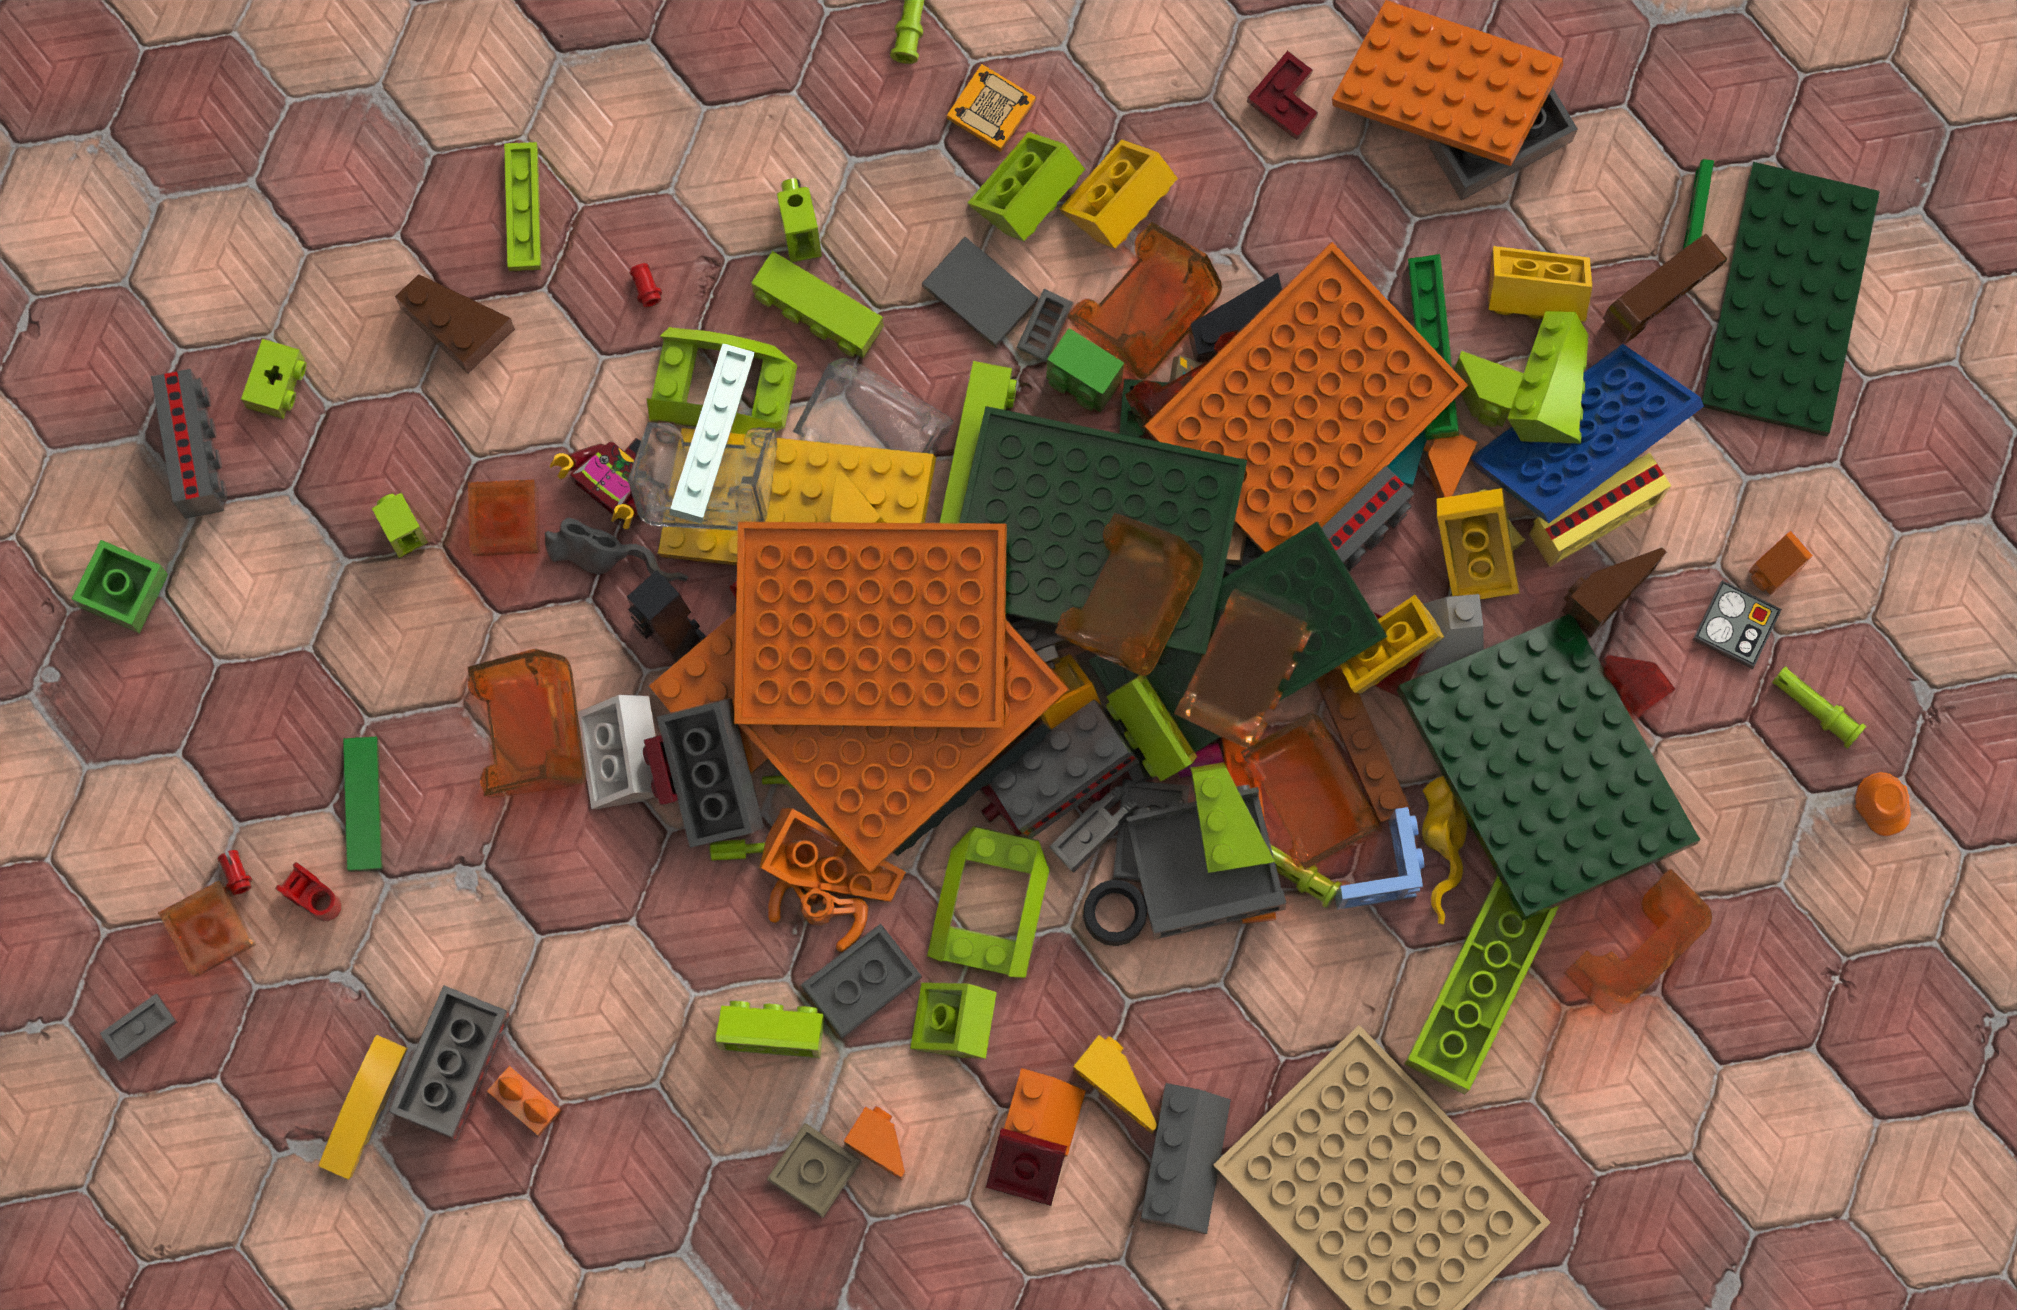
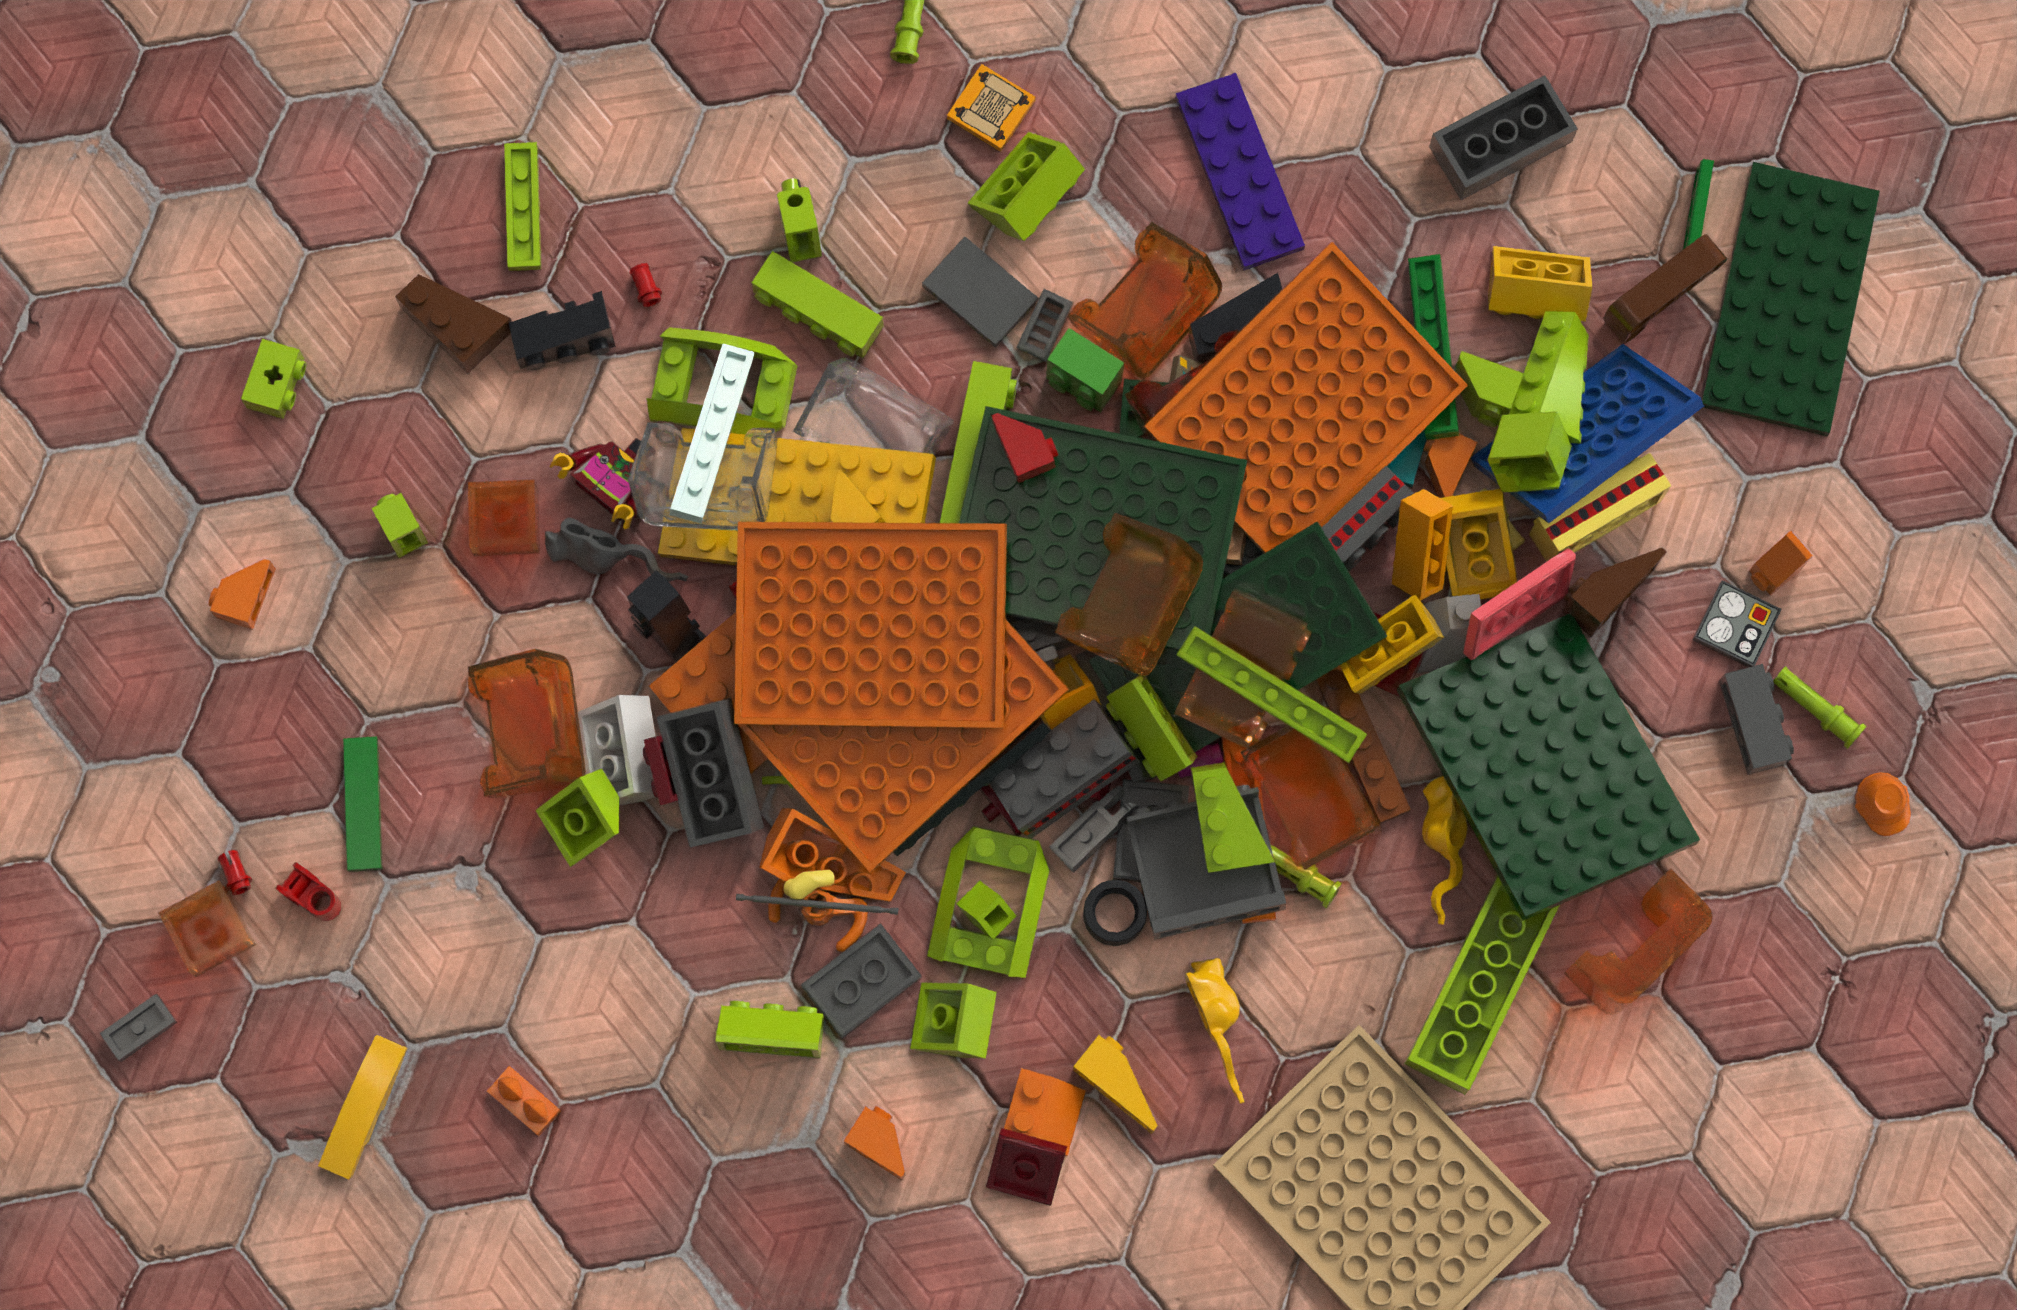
bright green brick [72,540,168,634] -> none
dark grey brick [151,369,227,519] -> none
dark grey brick [389,985,511,1141] -> none
lime axle [709,839,765,861] -> none
dark tan tile [767,1123,862,1218] -> none
yellow slope [1059,139,1178,249] -> none
dark grey slope [1140,1083,1231,1234] -> none
dark red plate [1247,50,1318,140] -> none
orange plate [1332,0,1563,166] -> none
light blue bracket [1335,807,1425,910] -> none
clear red slope [1600,655,1676,719] -> none
none -> orange slope [208,559,276,630]
none -> black wedge [508,291,616,370]
none -> lime slope [535,769,619,867]
none -> dark grey piece [736,894,899,915]
none -> light yellow arm [784,870,835,900]
none -> lime brick [956,881,1017,939]
none -> red slope [991,413,1059,483]
none -> dark purple plate [1175,73,1305,270]
none -> lime tile [1176,626,1367,763]
none -> yellow animal [1185,958,1244,1104]
none -> light orange brick [1391,489,1453,601]
none -> coral tile [1463,548,1576,660]
none -> lime piece [1488,411,1572,492]
none -> dark grey brick [1719,664,1794,775]

